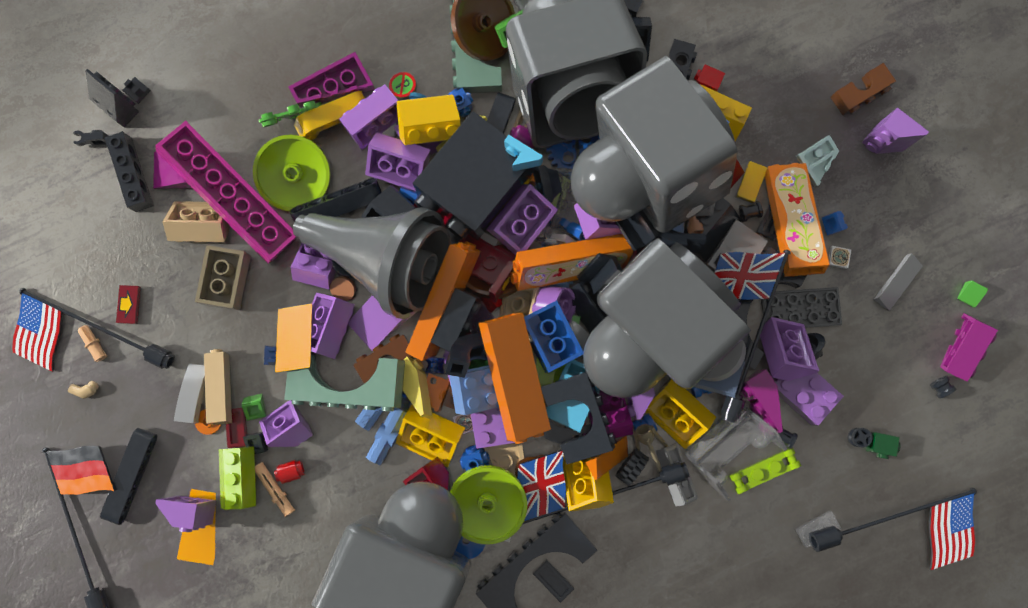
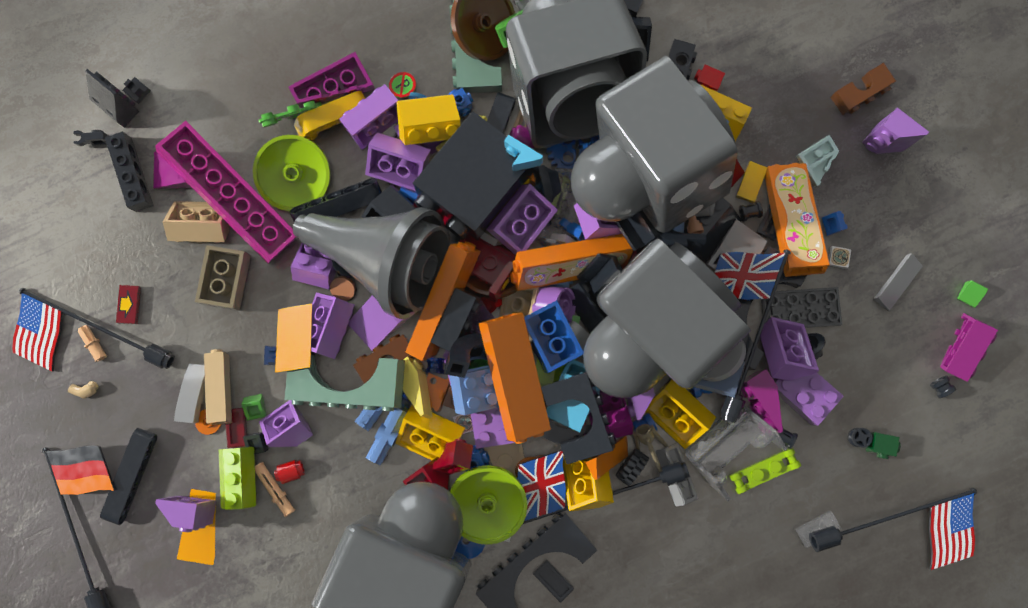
none -> dark red arch [432,439,473,475]

